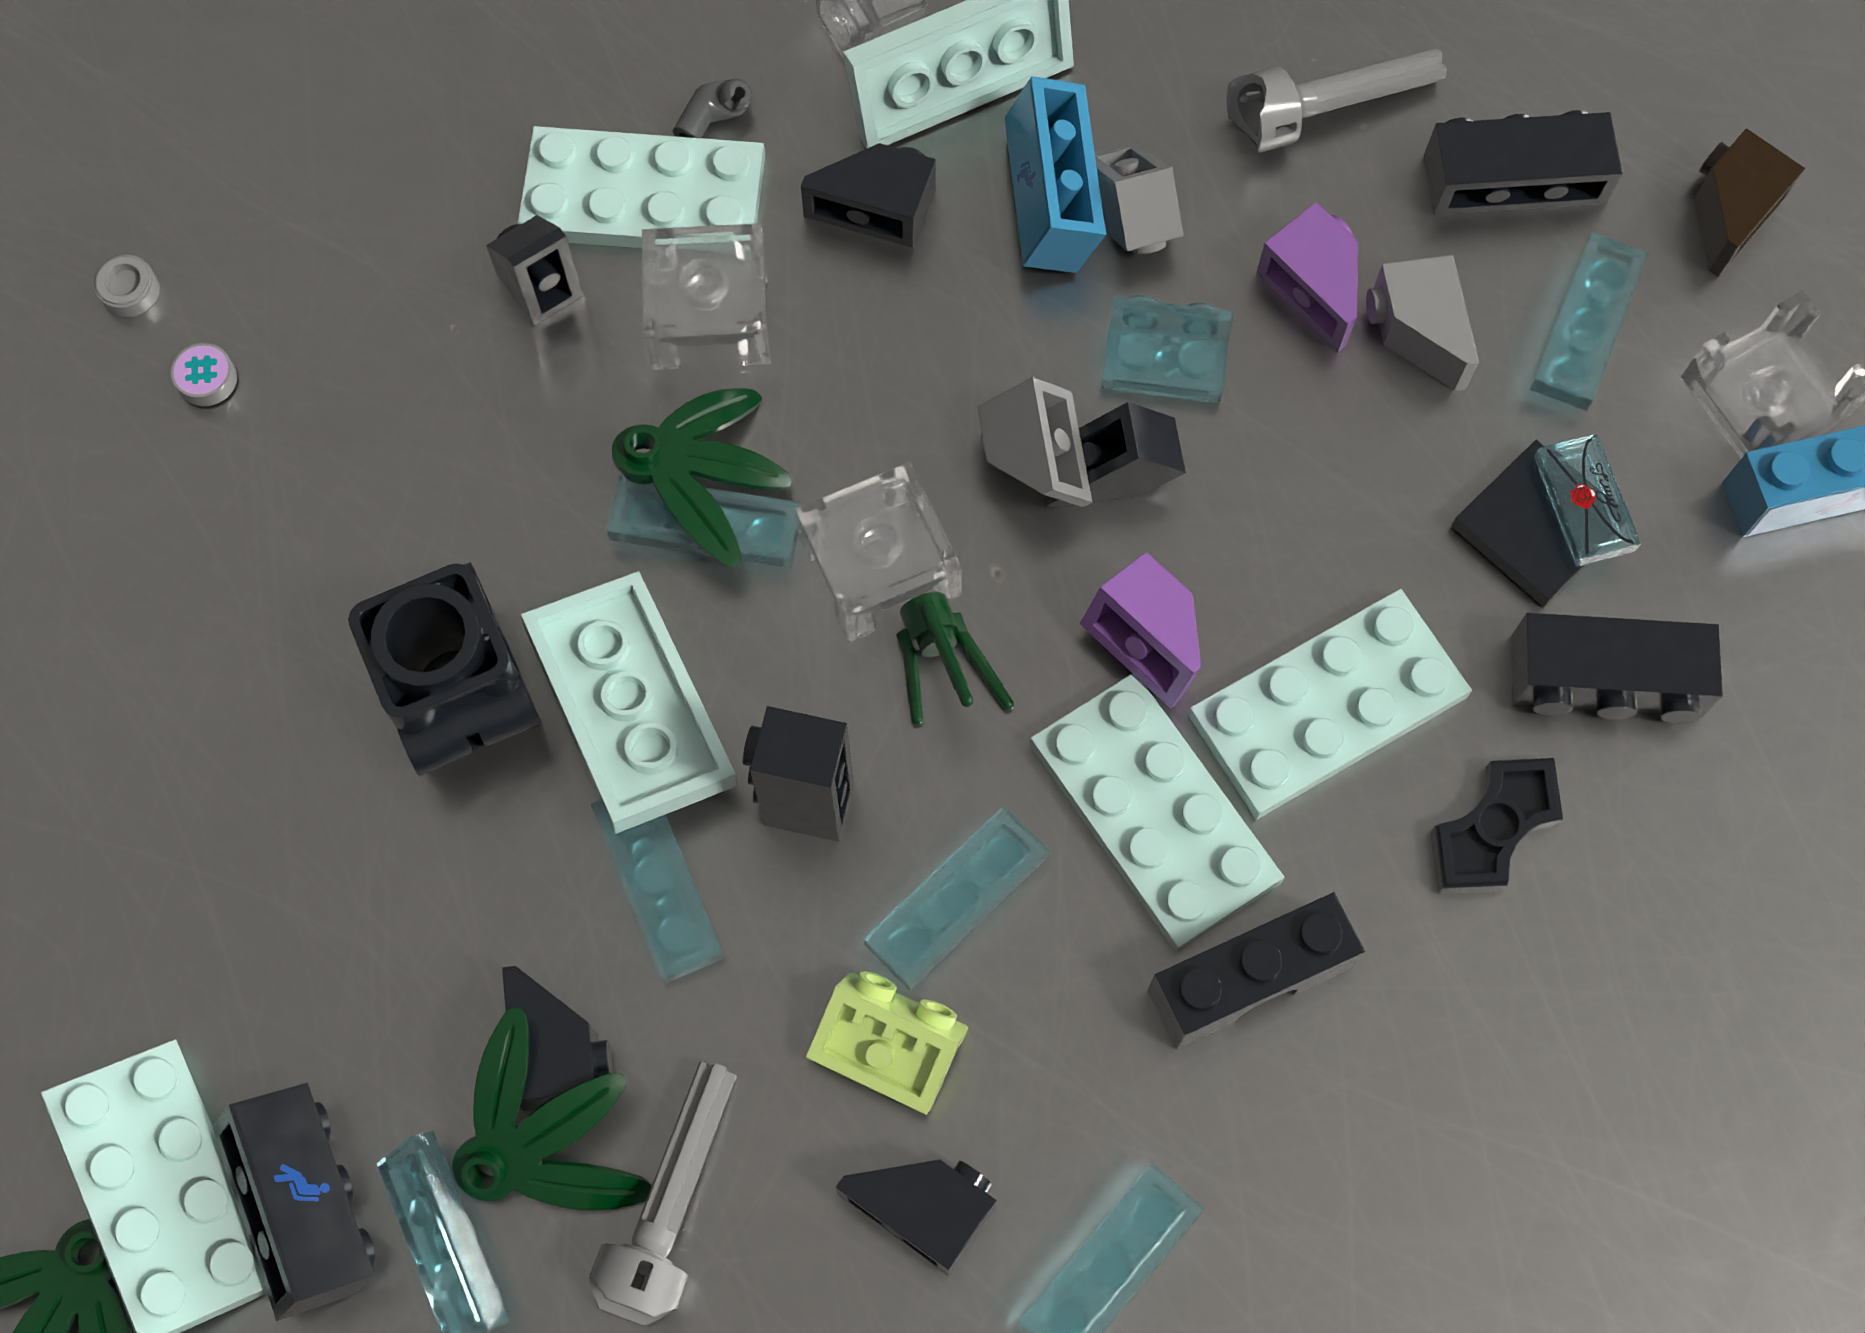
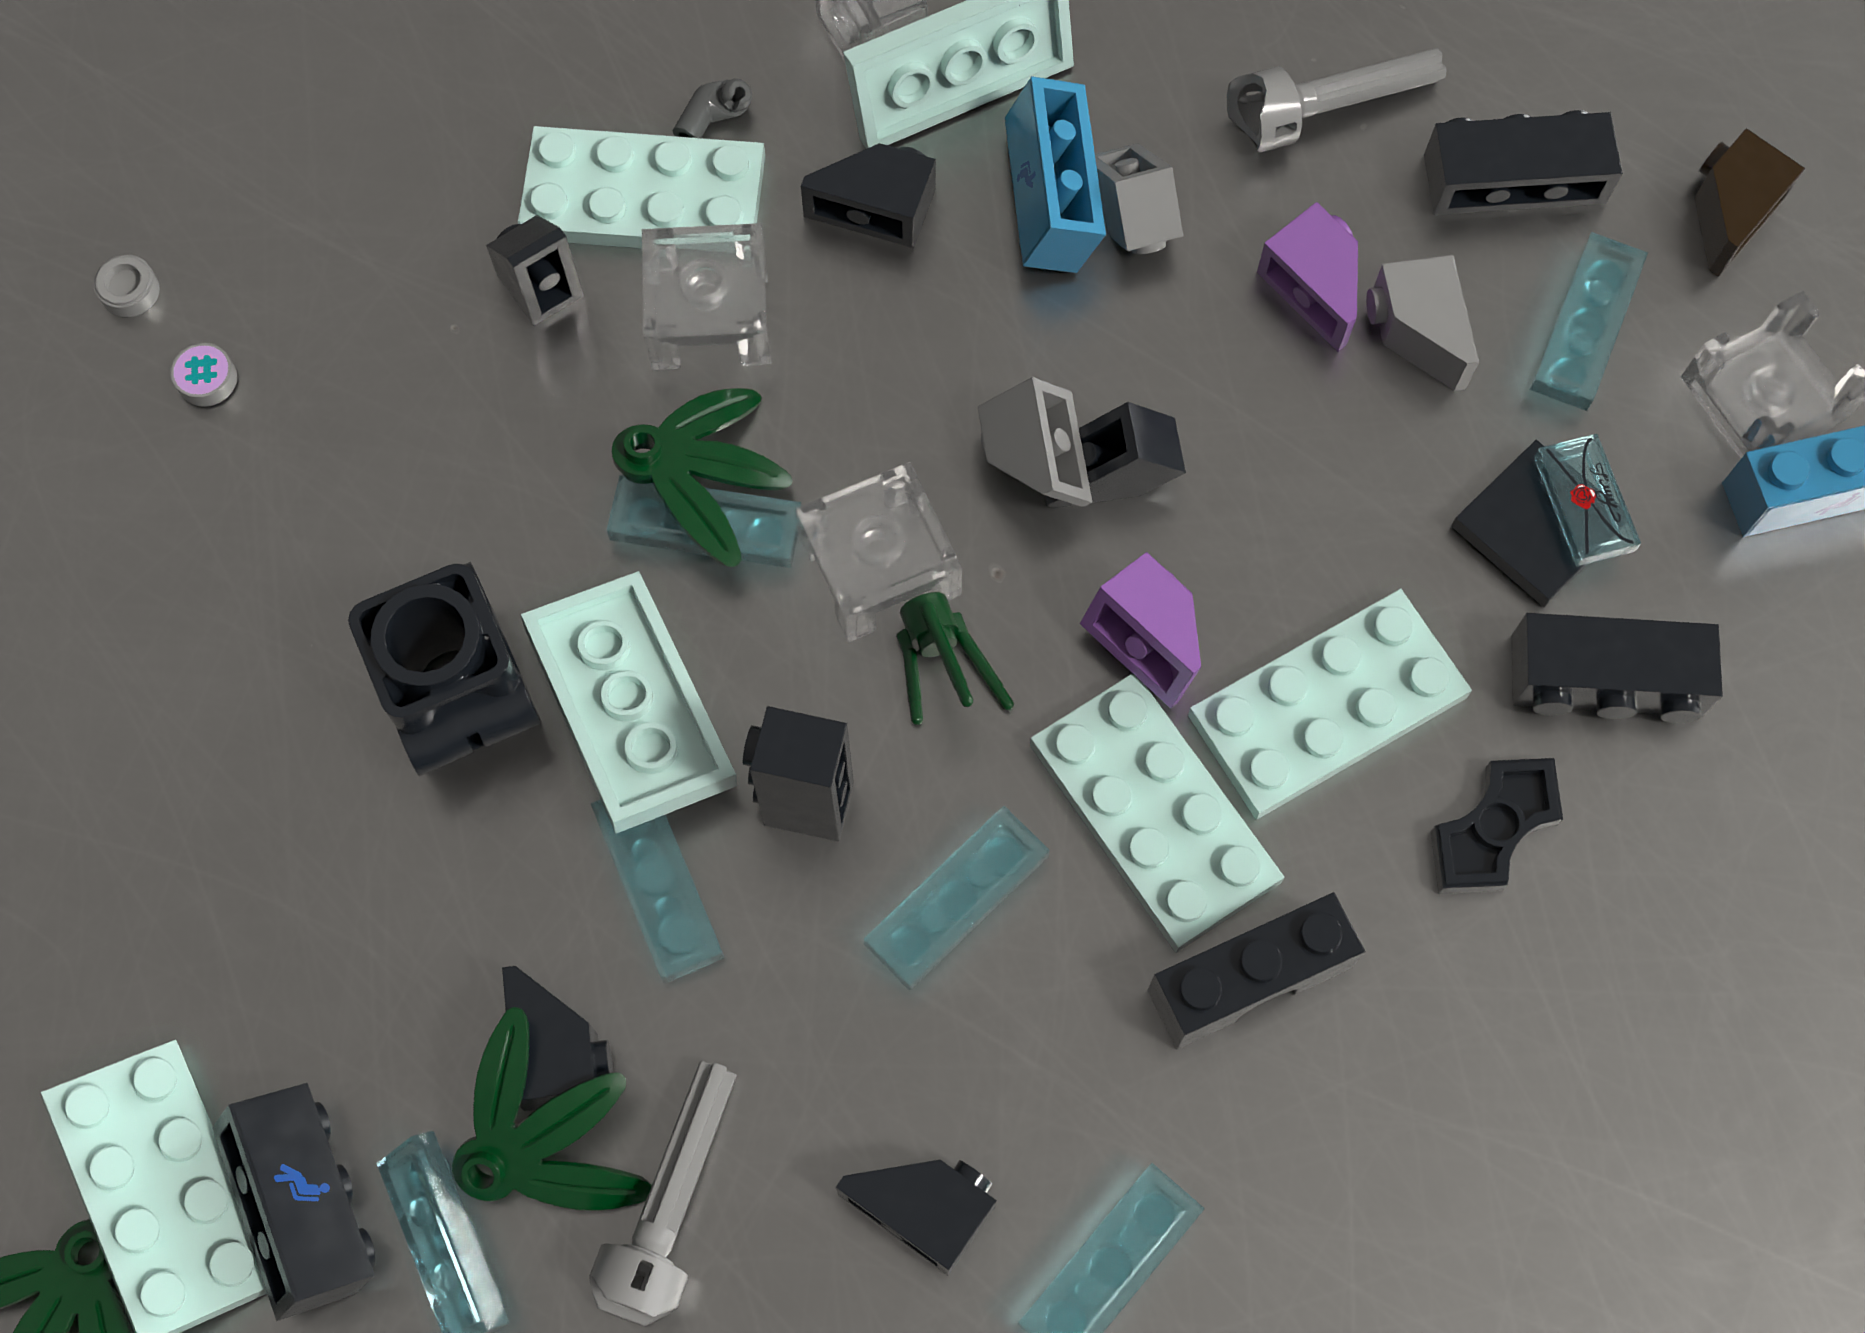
yellowish green bracket [806,971,968,1115] -> none
clear light blue bracket [1101,295,1234,404] -> none

